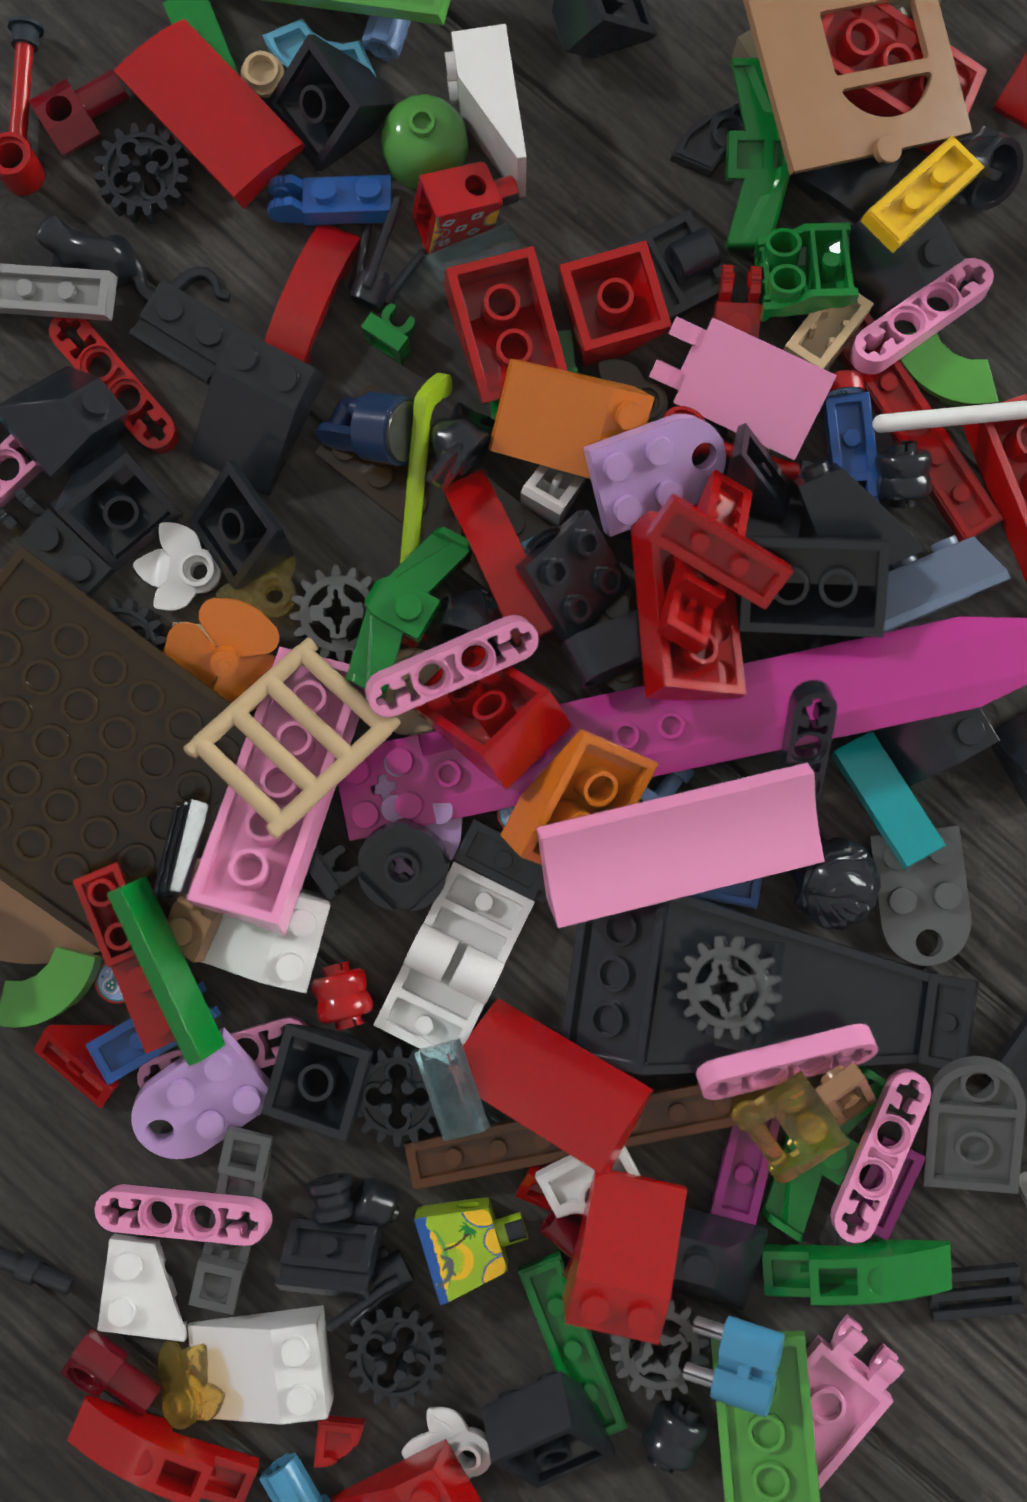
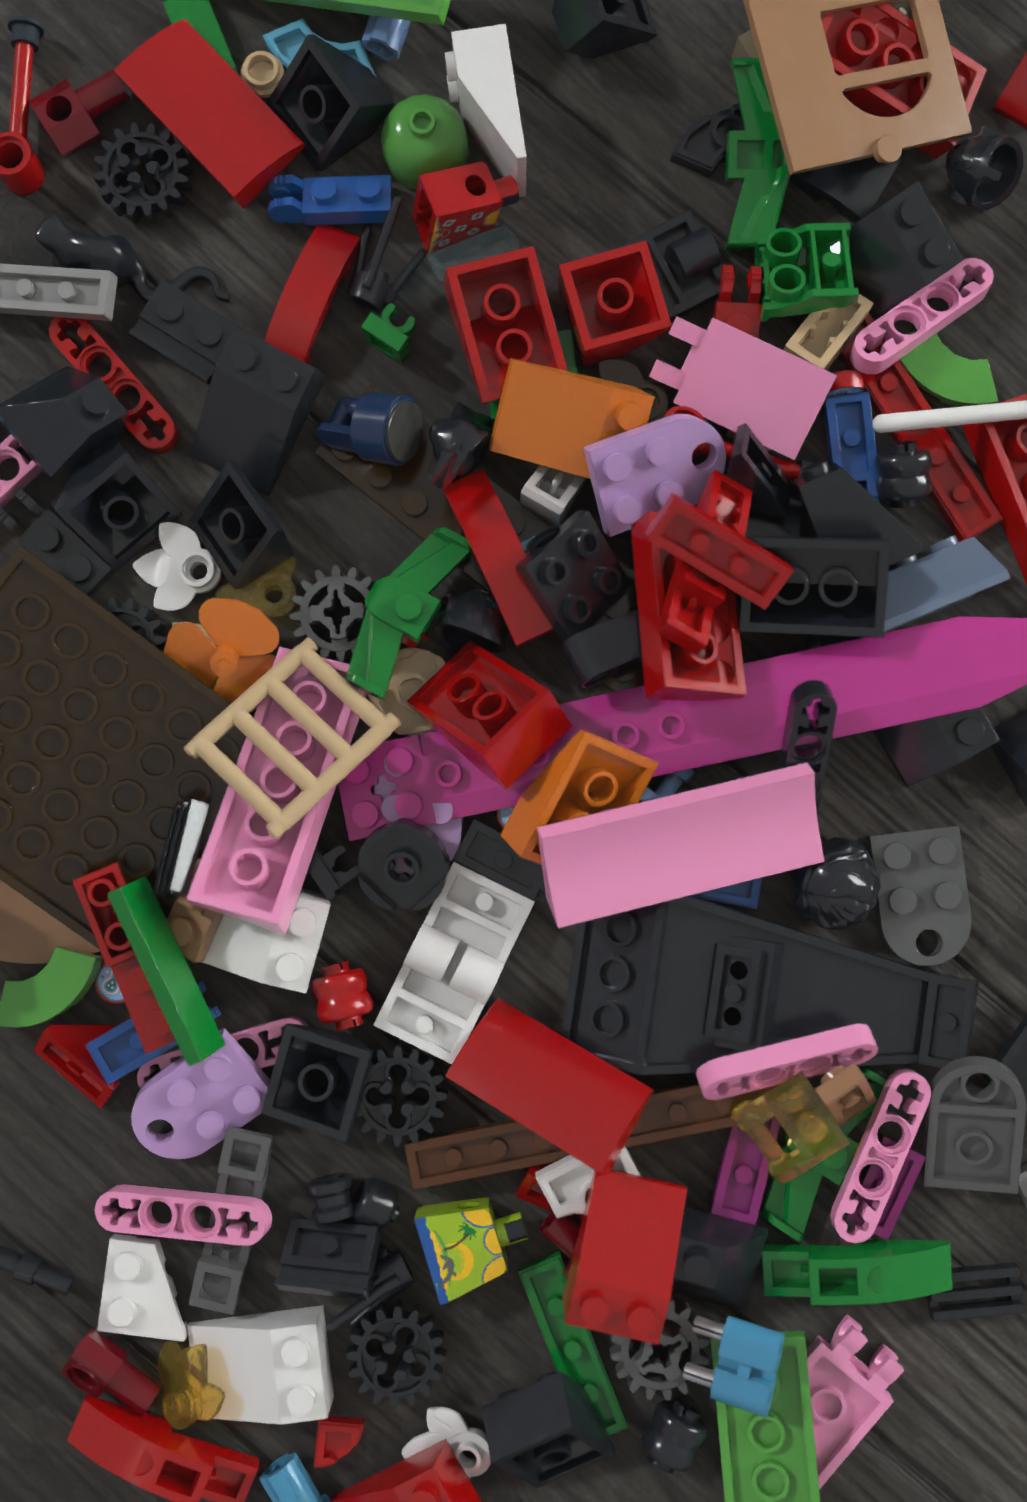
bright pink beam [365,615,539,717] -> none
lime piece [400,373,452,564] -> none
clear light blue tile [414,1038,490,1141] -> none
dark grey gear [677,936,782,1040] -> none
teal tile [831,731,946,870] -> none
yellow tile [860,135,984,253] -> none

